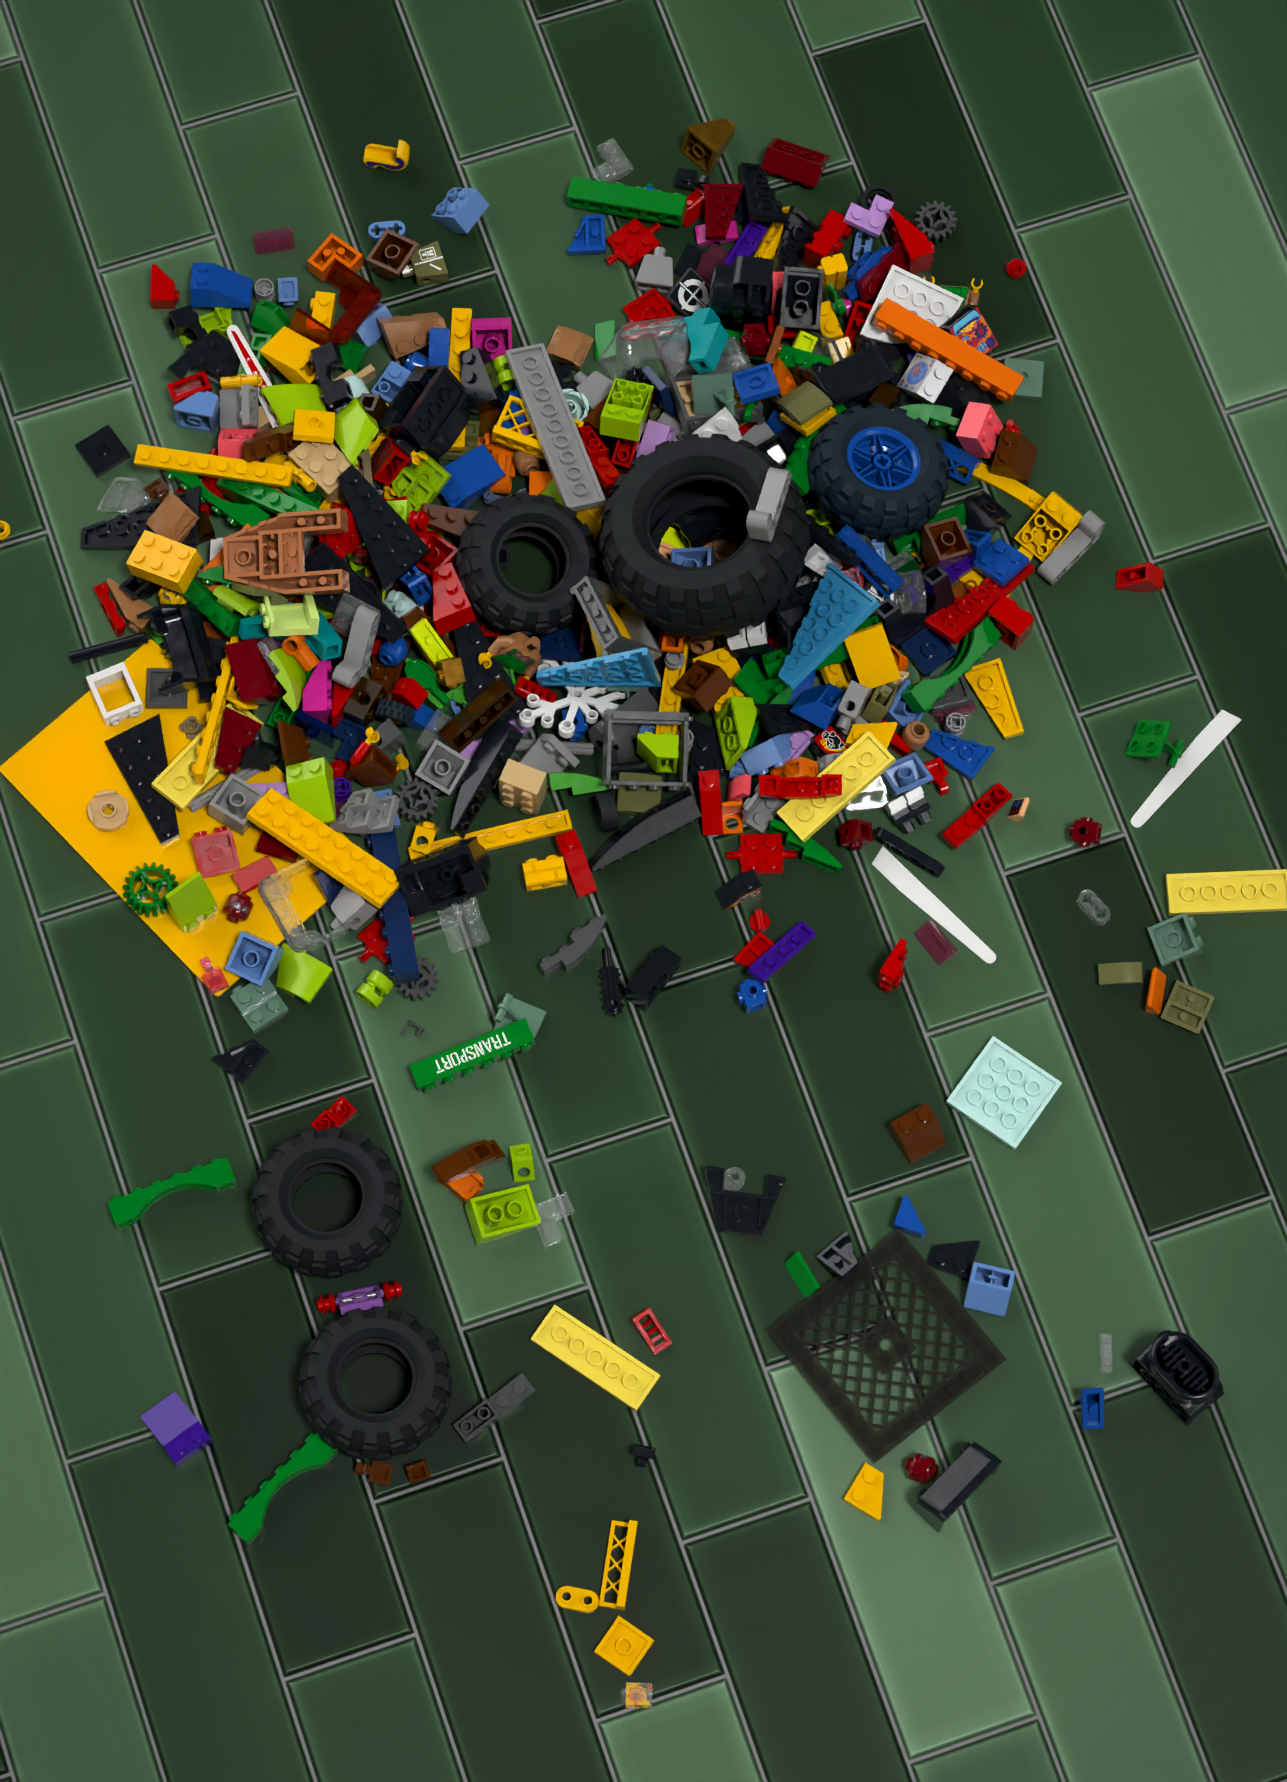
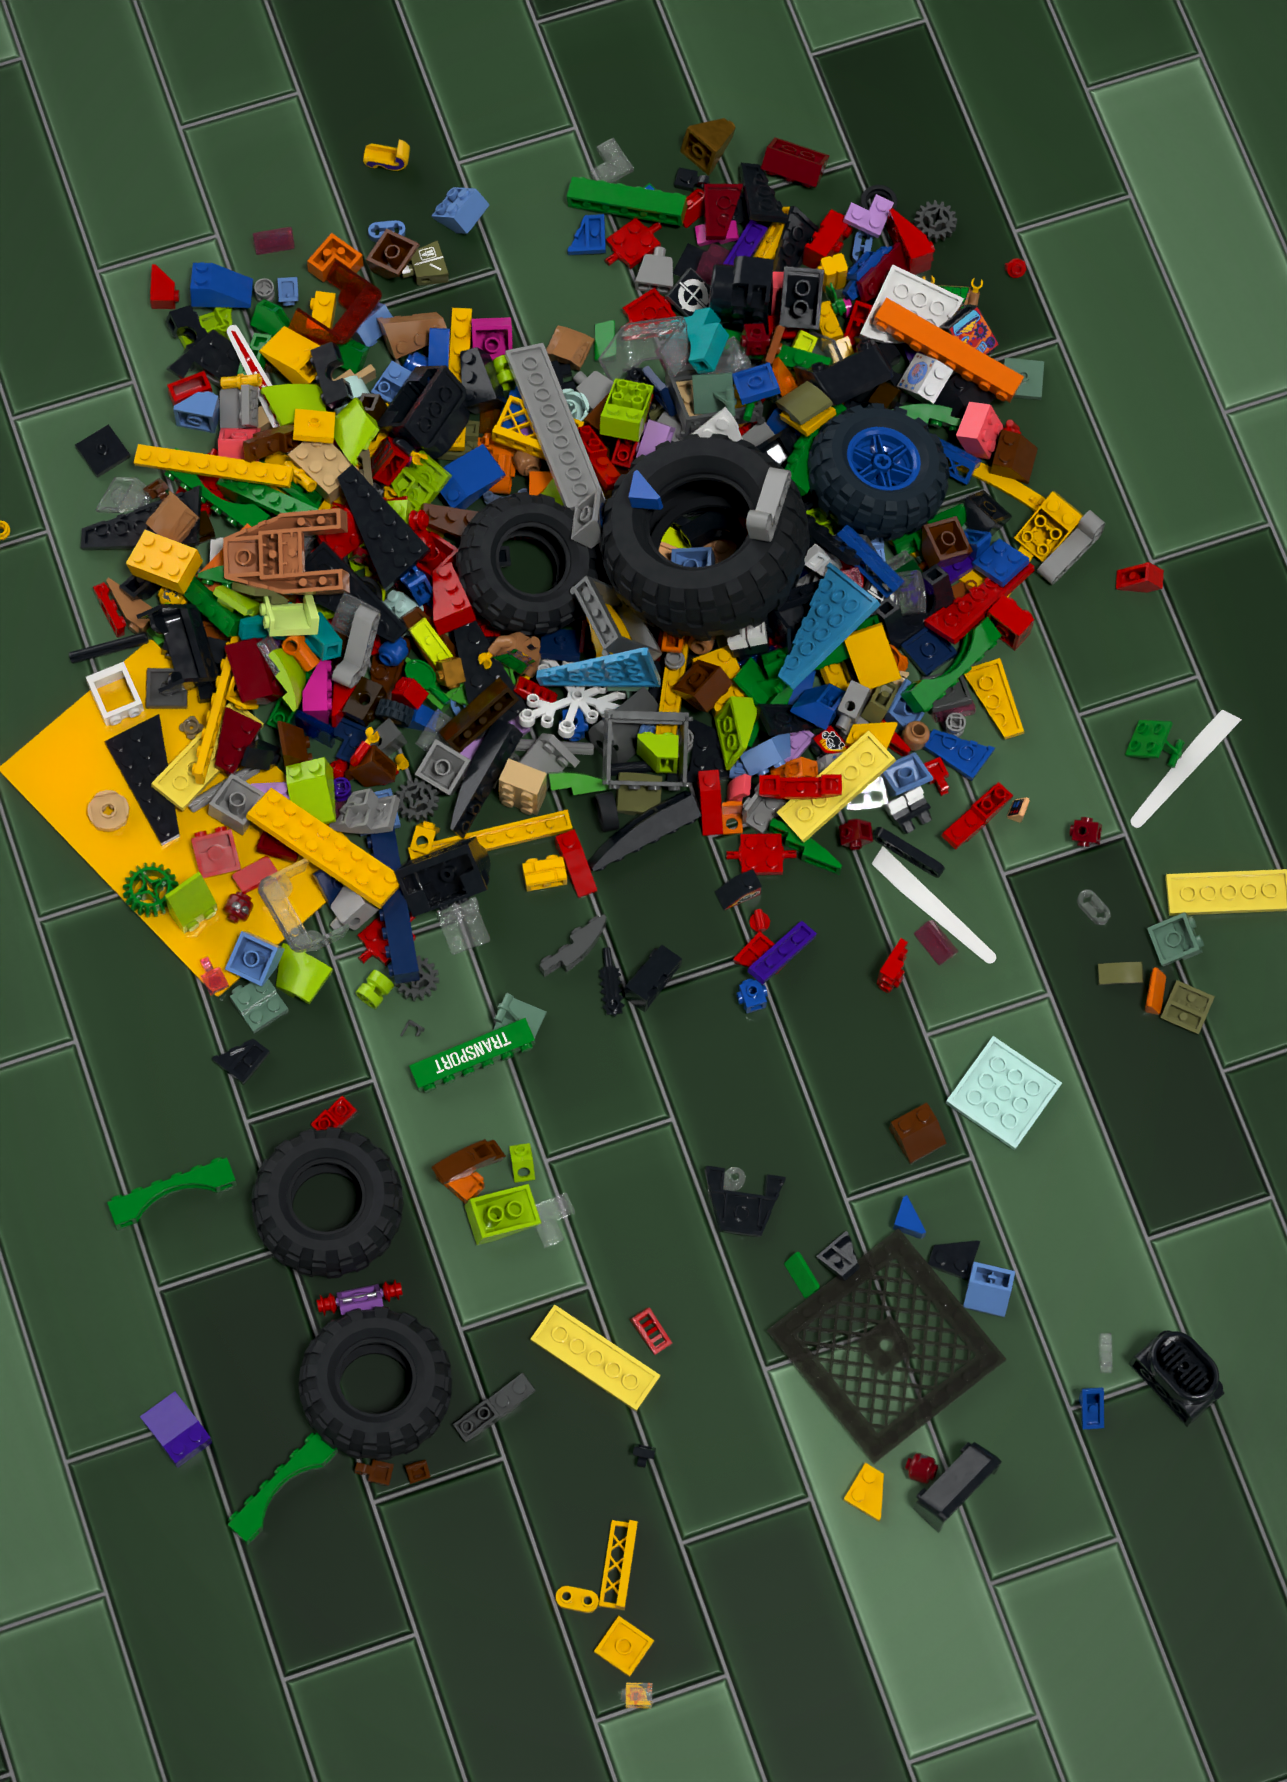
none -> light grey slope [571,488,606,549]
none -> slope [629,470,663,510]

